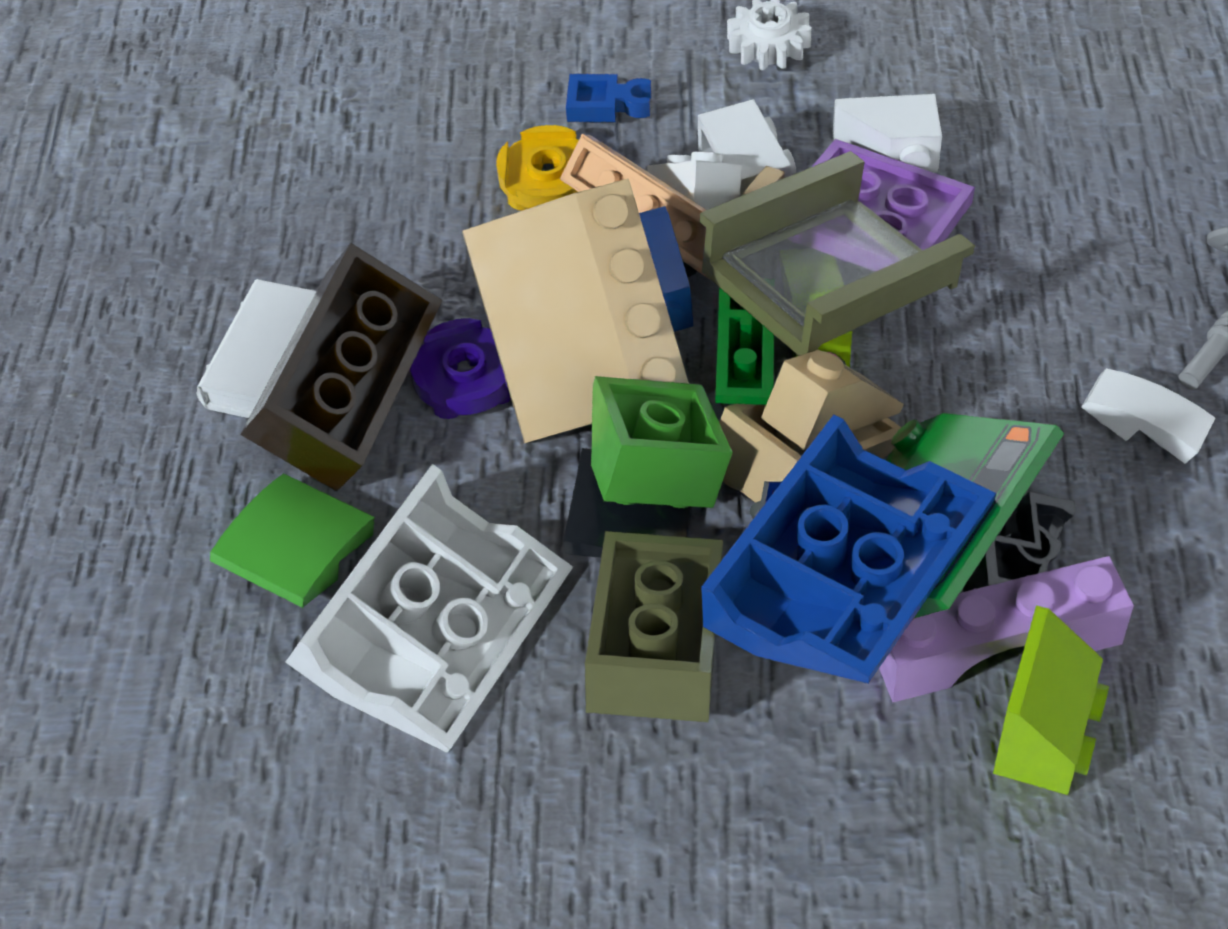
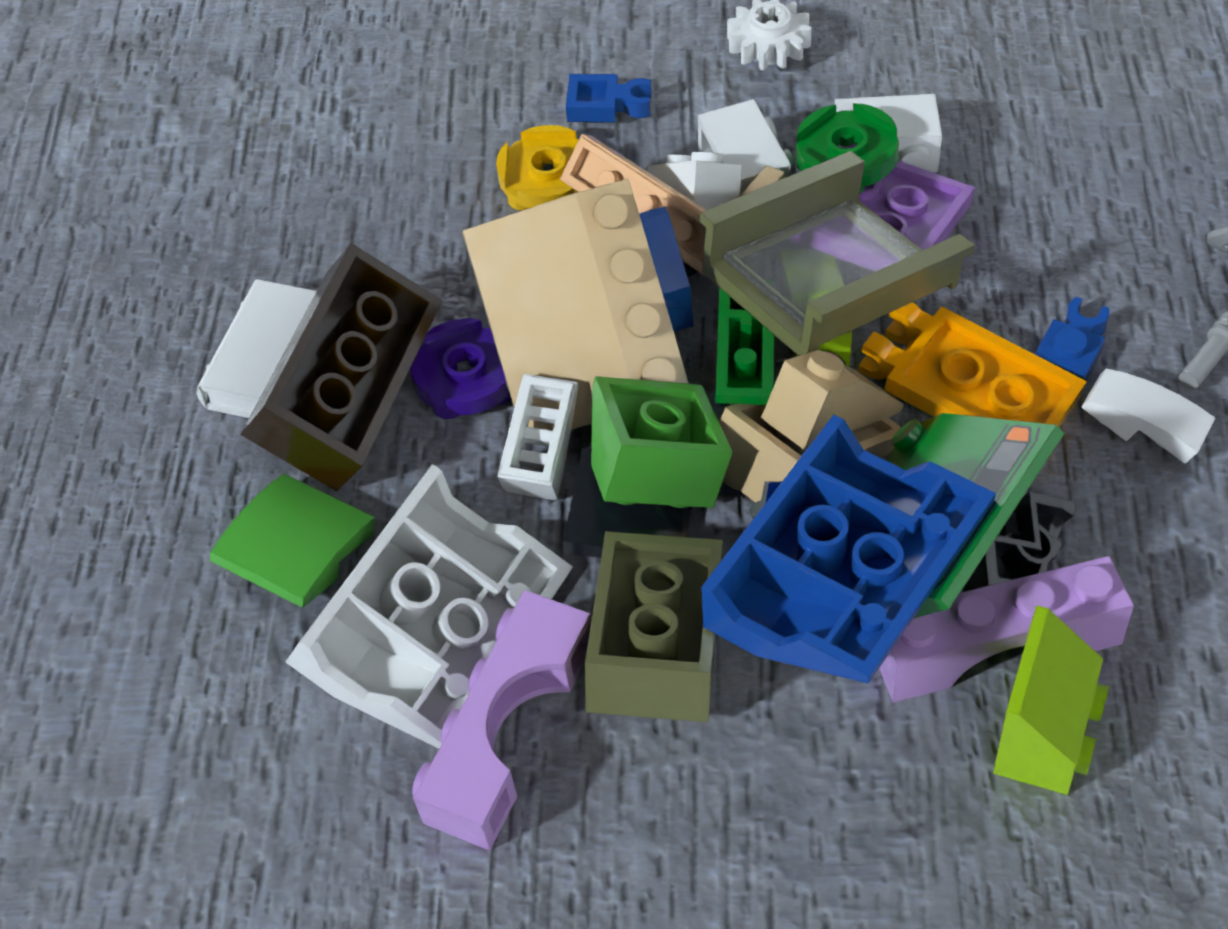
none -> lavender arch [412,590,591,851]
none -> white slope [497,374,579,500]
none -> green plate [796,103,899,194]
none -> light orange tile [858,302,1087,427]
none -> blue plate [1035,297,1110,381]

